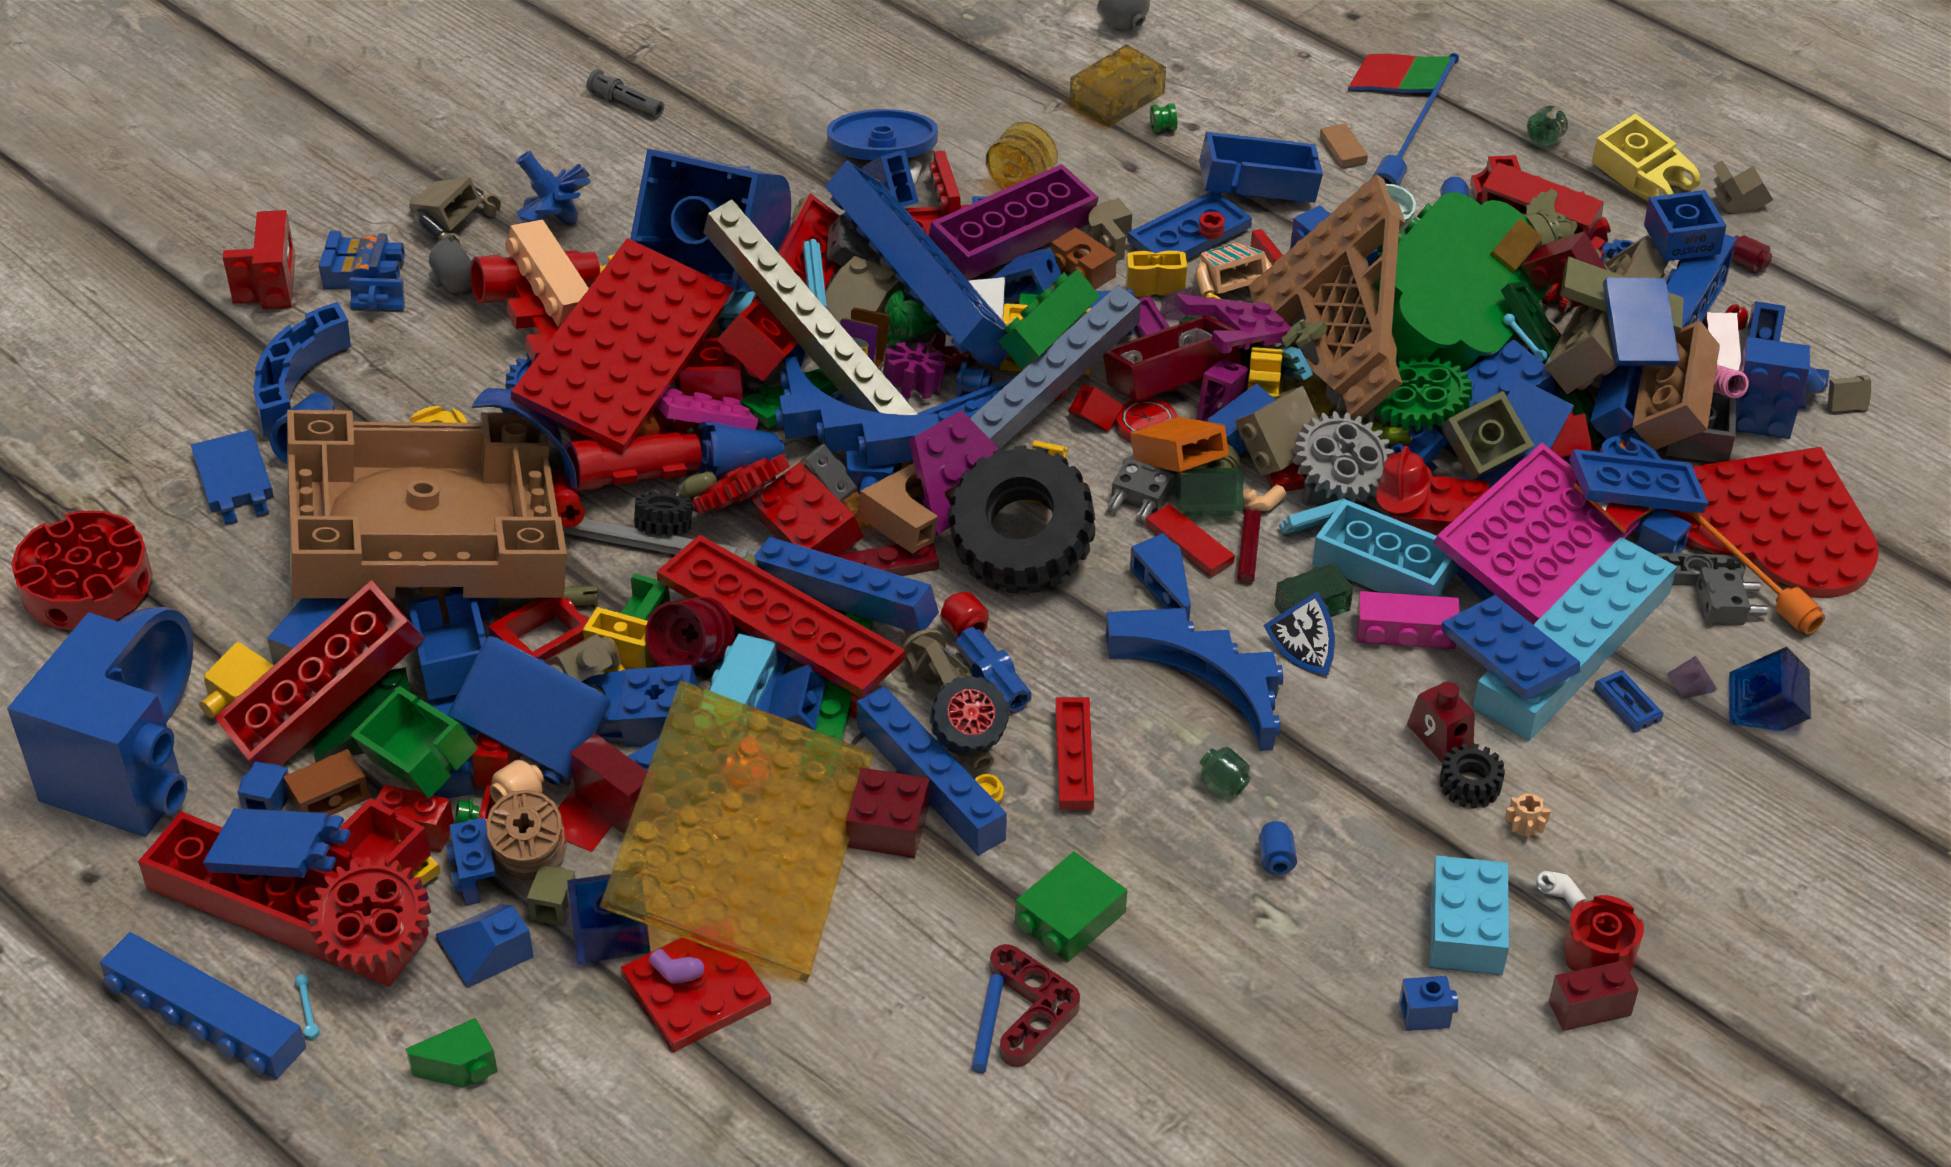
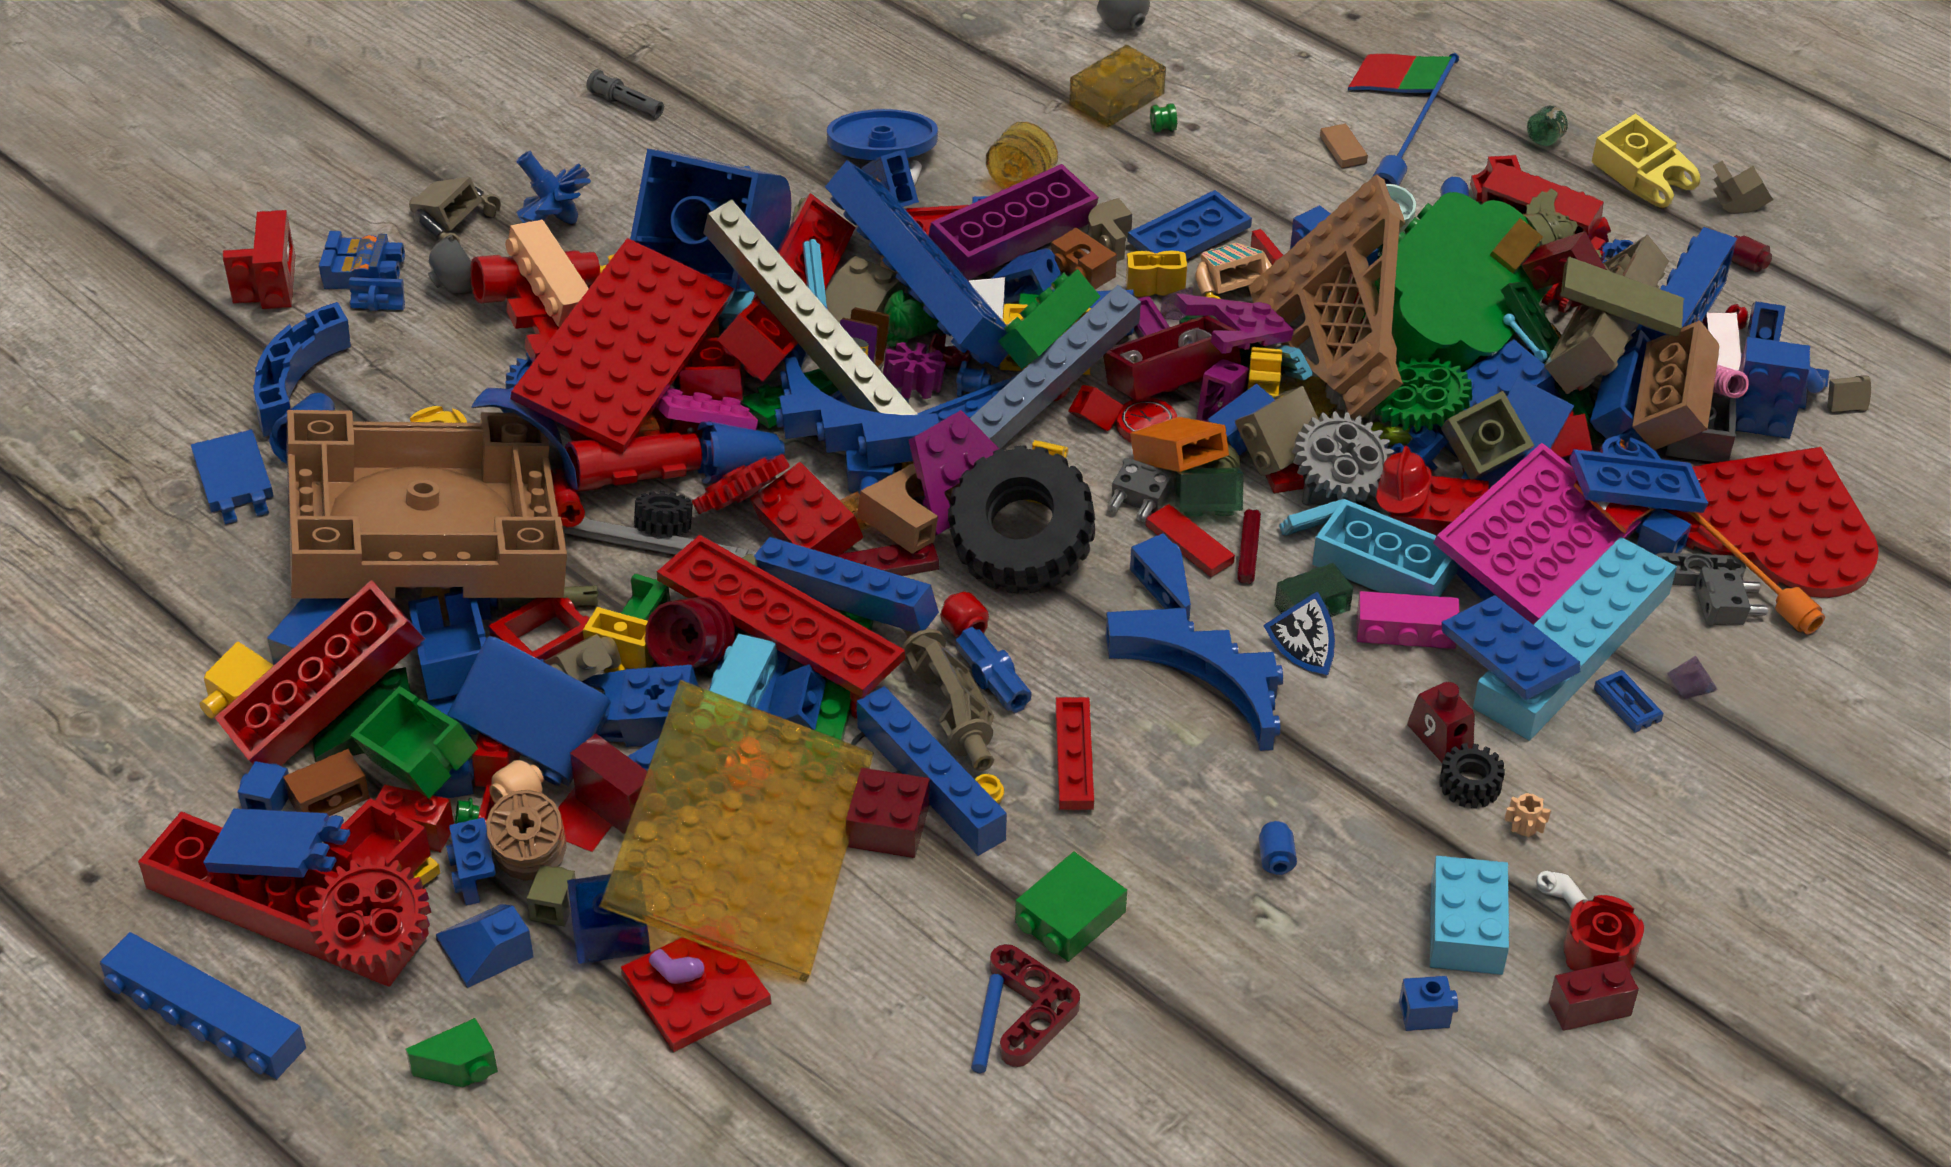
blue piece [7,607,193,837] -> none
red brick [11,511,153,629] -> none
medium azure hinge [295,974,320,1040] -> none
olive arm [679,472,717,502] -> none
dark grey piece [800,444,858,502] -> none
dark grey piece [827,214,878,266] -> none
red plate [929,150,961,215] -> none
black wheel [930,676,1009,756] -> none
red bush [1198,211,1225,239] -> none
blue piece [1199,132,1323,203] -> none
clear green head [1199,747,1251,798] -> none
light nougat arm [1240,485,1286,511] -> none
olive piece [1282,319,1327,347] -> none
tile [1603,277,1679,366] -> none
blue brick [1644,190,1726,261] -> none
clear blue slope [1729,646,1811,731] -> none

